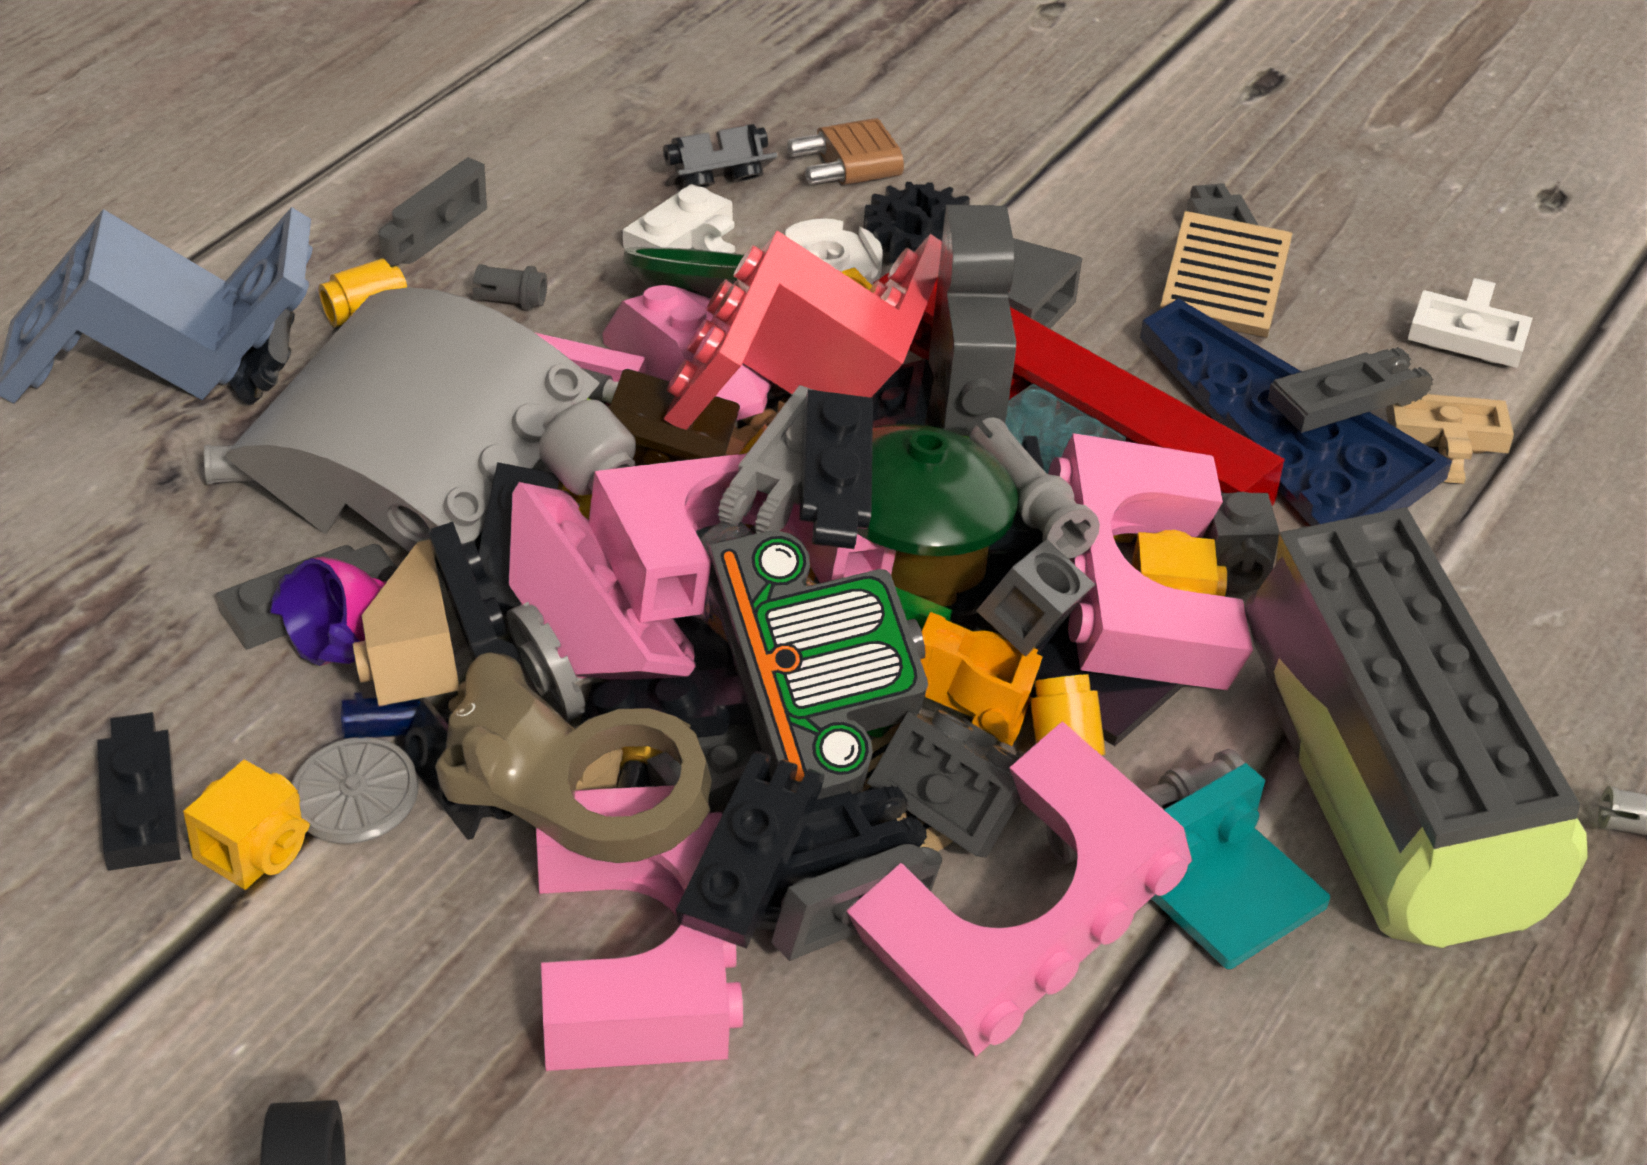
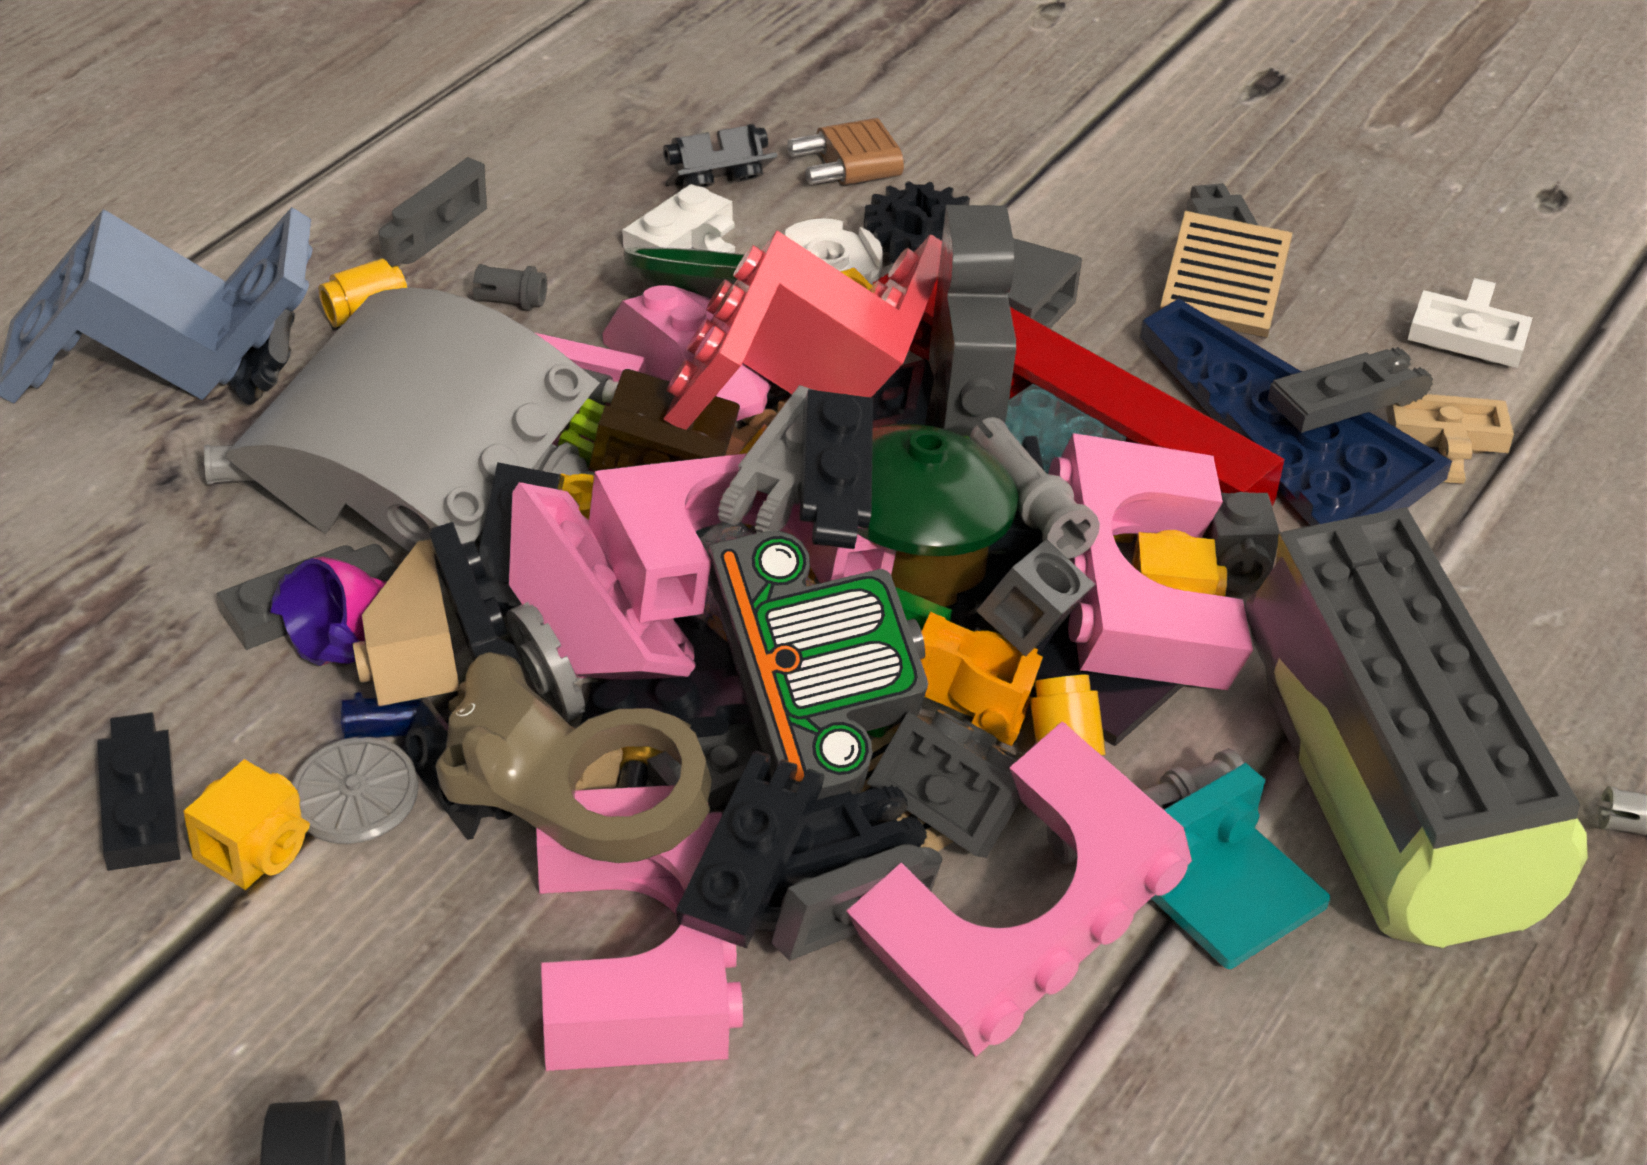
light grey head [539,400,636,496] -> none

